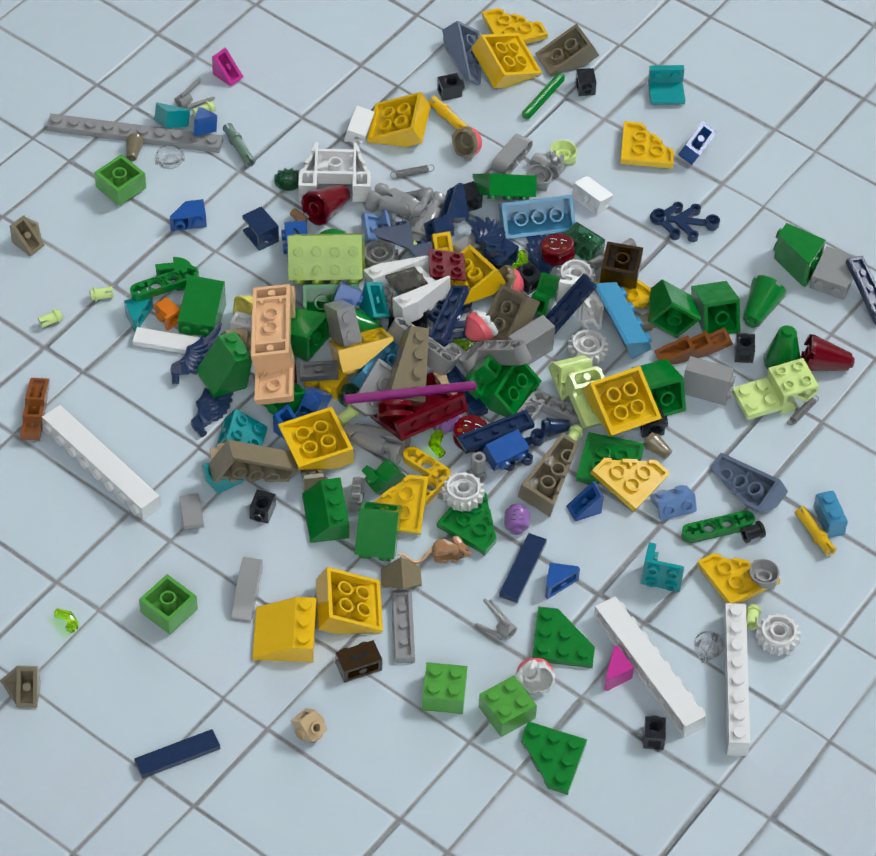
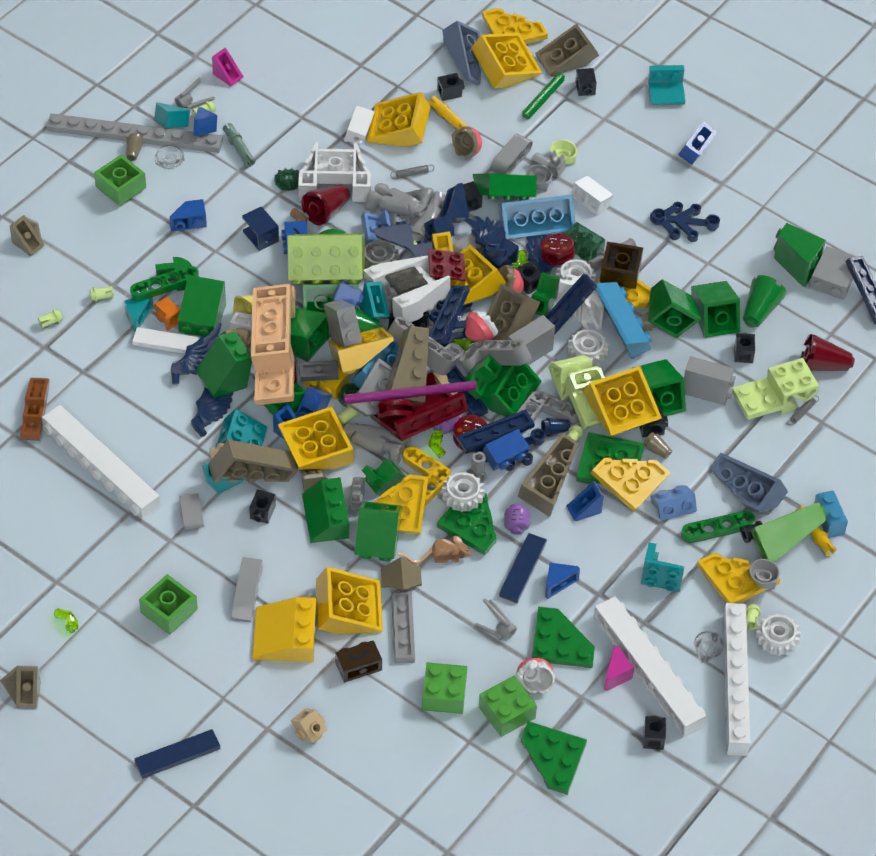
yellow plate [620,121,675,169] -> none
dark orange slope [654,327,733,365] -> none
green cone [764,325,801,369] -> none
none -> bright green slope [750,502,826,562]

